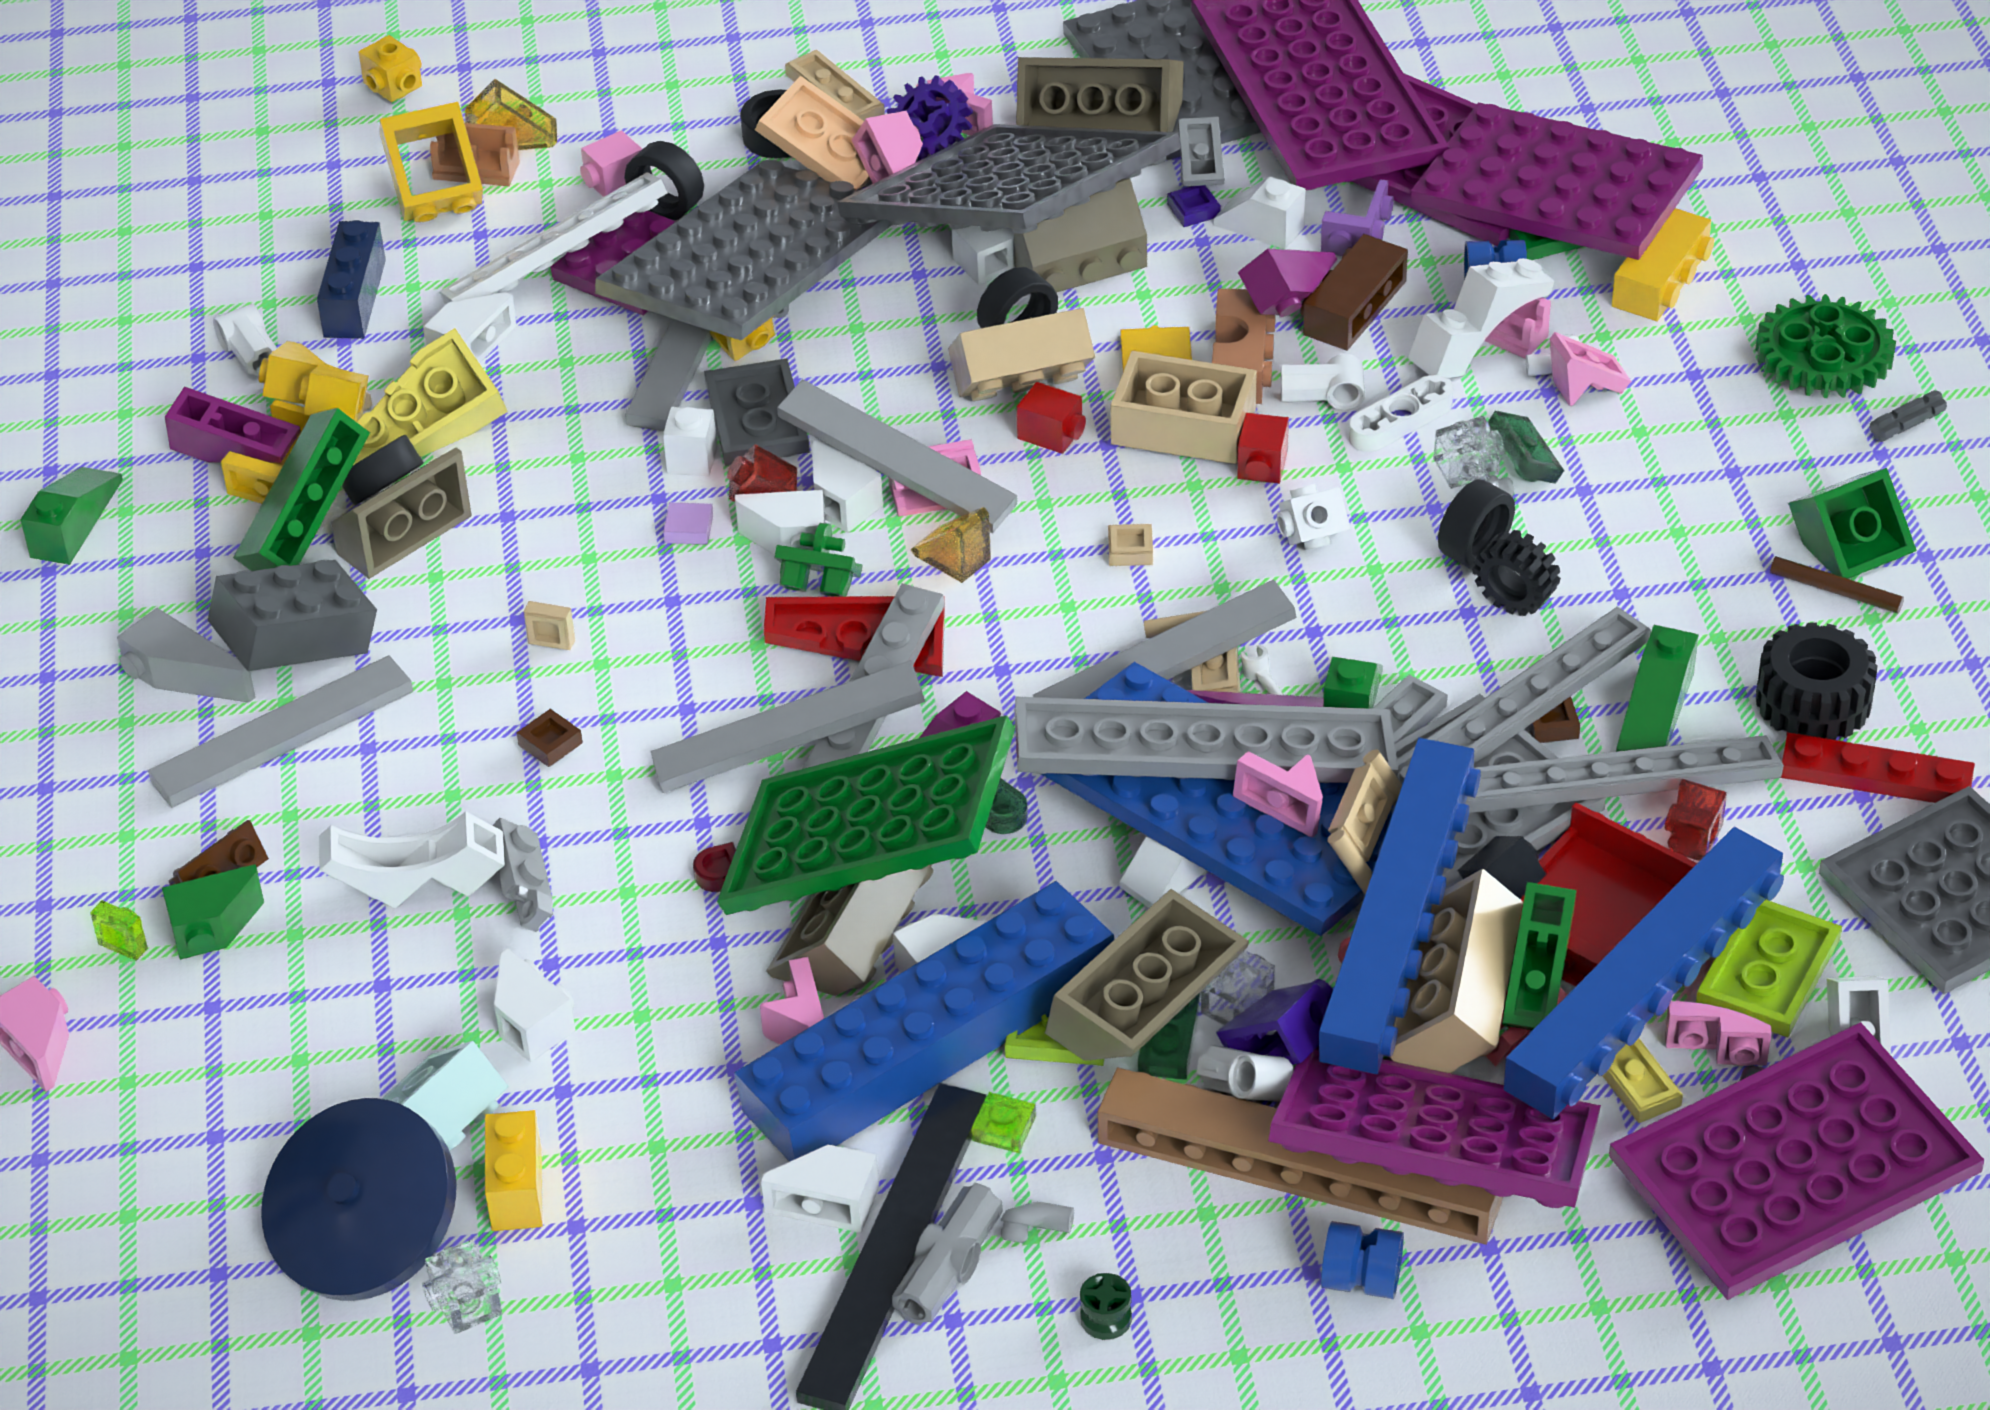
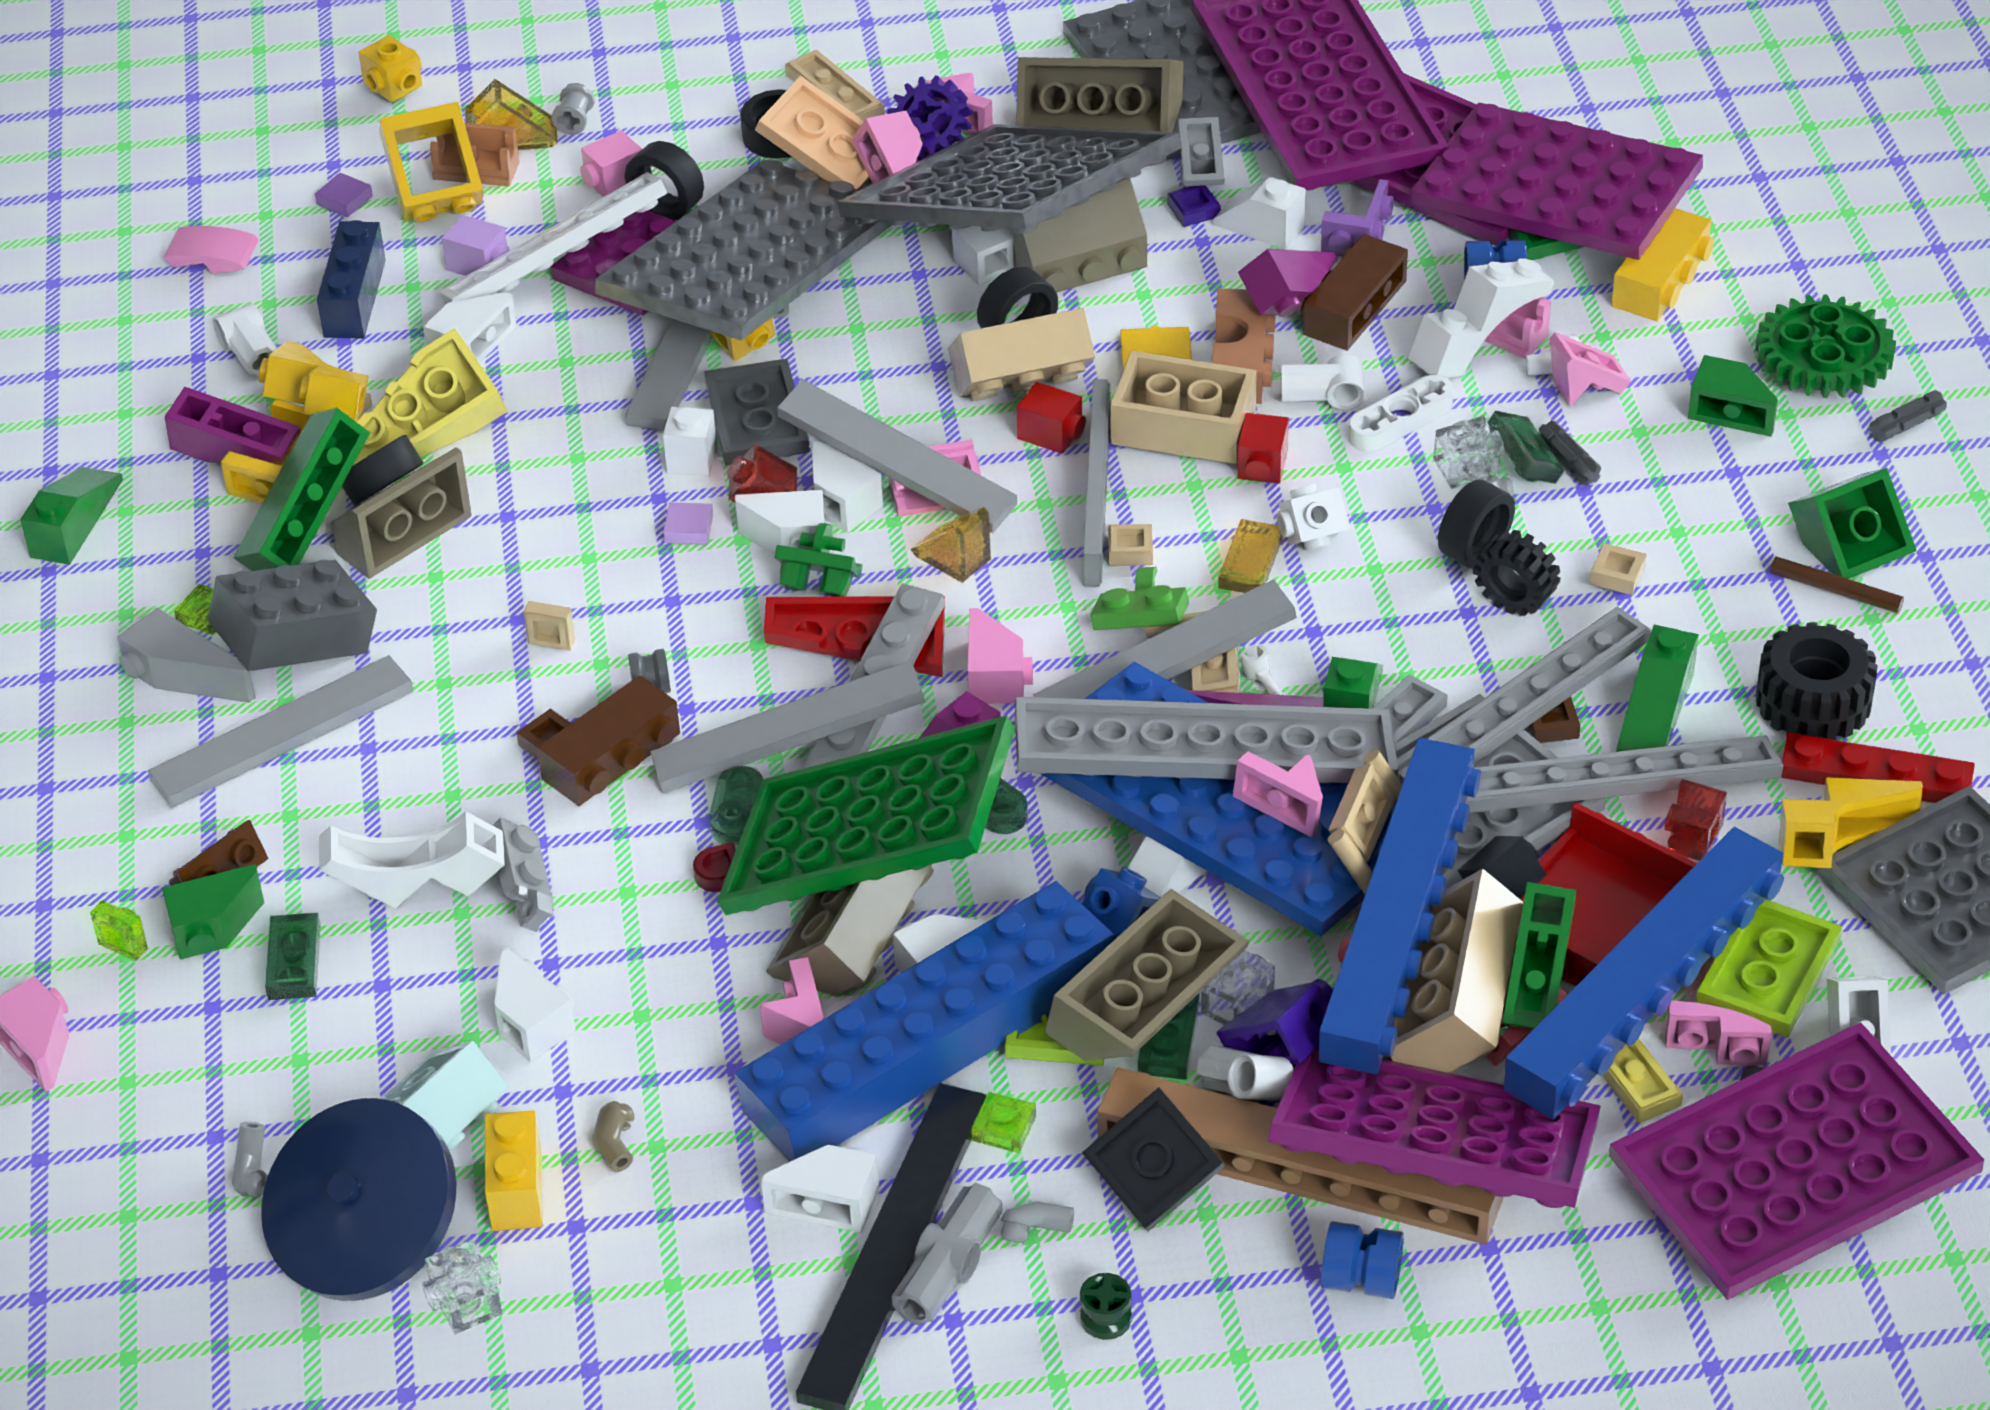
none -> bright pink slope [164,226,259,274]
none -> clear neon green tile [174,584,216,635]
none -> light grey arm [232,1122,267,1197]
none -> clear green plate [265,913,321,1000]
none -> medium lavender tile [315,173,373,217]
none -> lavender brick [442,215,510,276]
none -> reddish brown brick [537,675,680,806]
none -> light grey bush [551,83,595,135]
none -> dark tan arm [592,1101,635,1172]
none -> dark grey wheel [628,648,671,693]
none -> clear green plate [709,766,763,845]
none -> bright pink slope [968,608,1033,704]
none -> blue brick [1081,867,1161,939]
none -> black tile [1082,1087,1226,1232]
none -> light grey tile [1083,379,1111,587]
none -> bright green plate [1090,566,1189,630]
none -> clear yellow tile [1218,519,1283,593]
none -> dark grey axle [1538,420,1601,486]
none -> tan plate [1589,543,1647,595]
none -> green slope [1688,355,1778,437]
none -> yellow arch [1779,778,1923,868]

